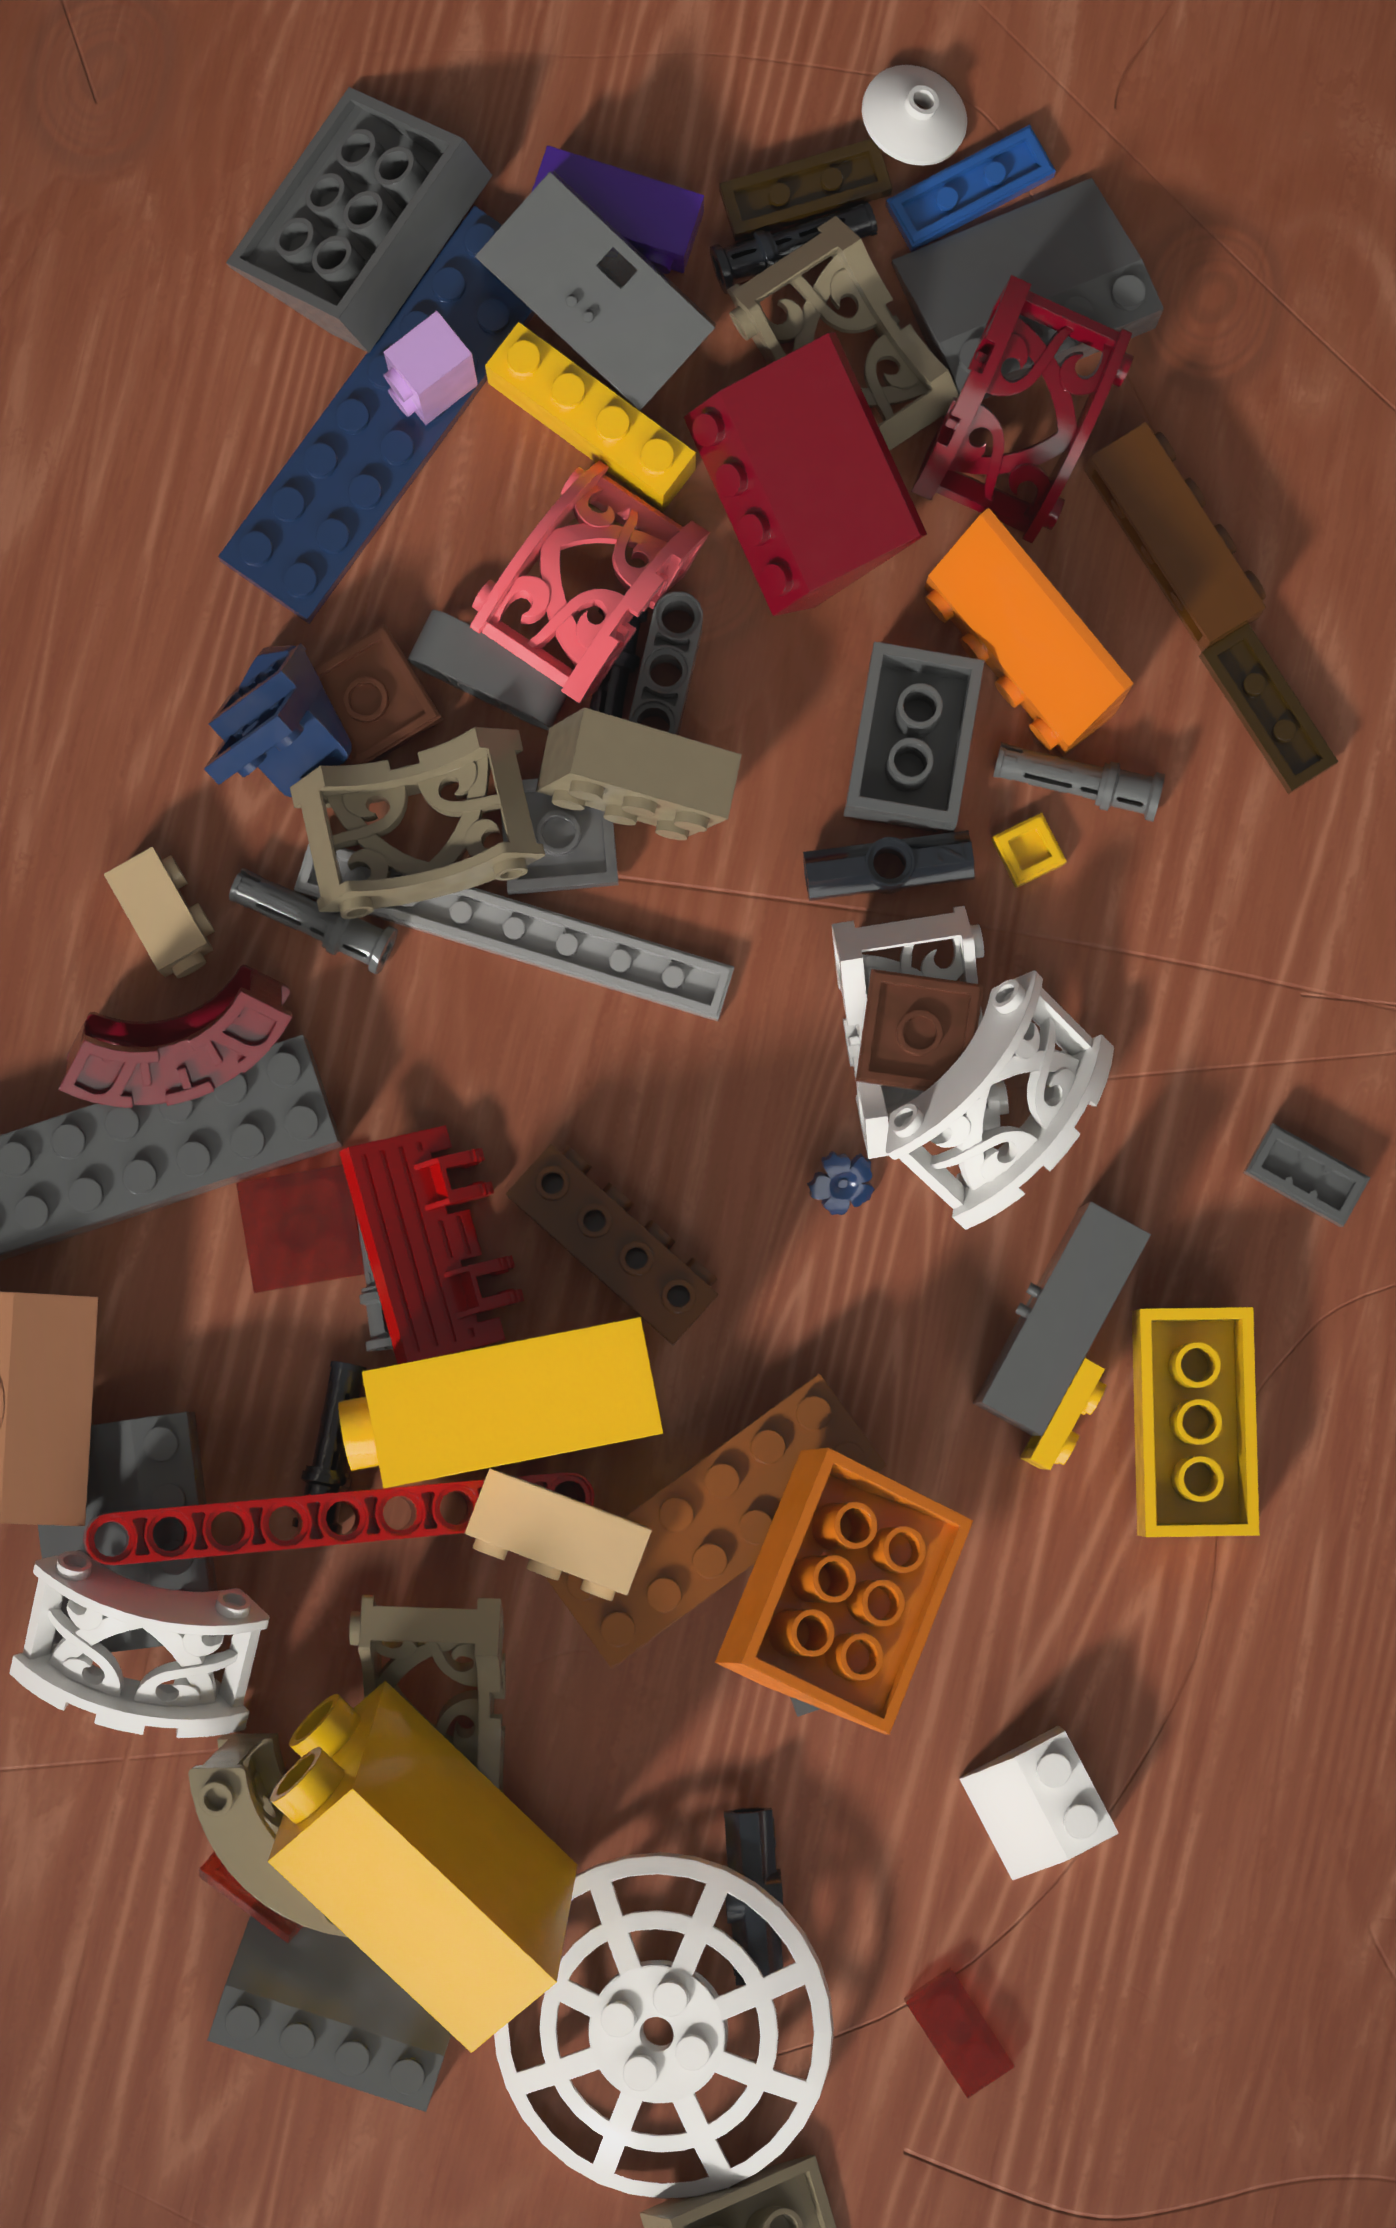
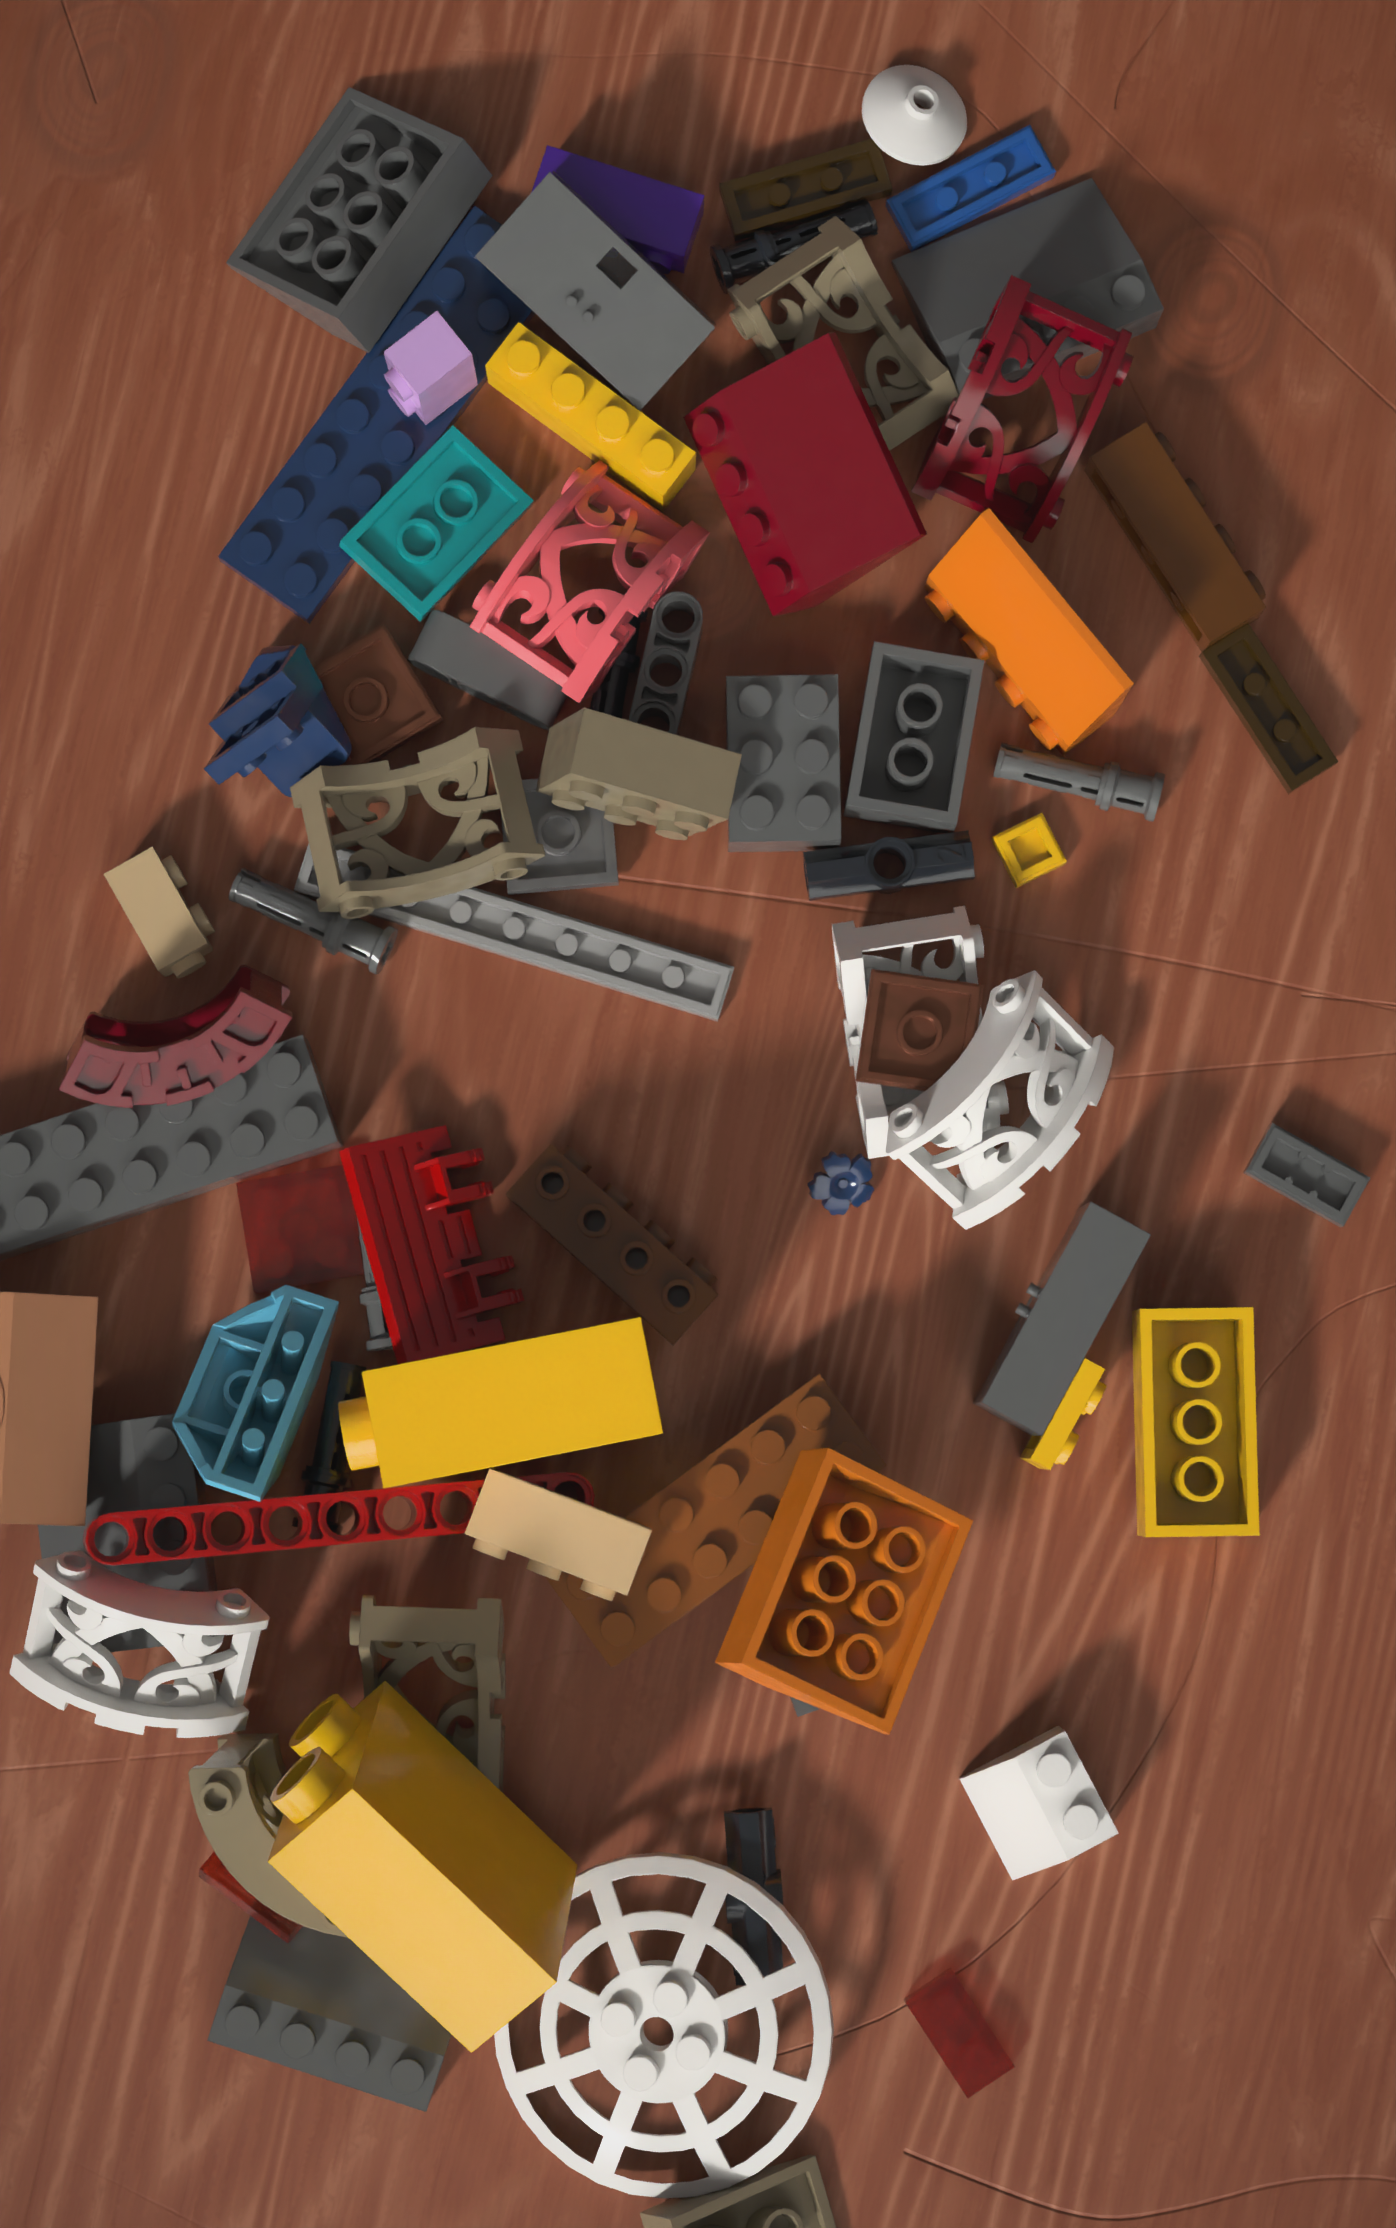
none -> medium azure wedge [172,1284,339,1502]
none -> teal plate [339,425,534,622]
none -> dark grey brick [725,674,841,852]

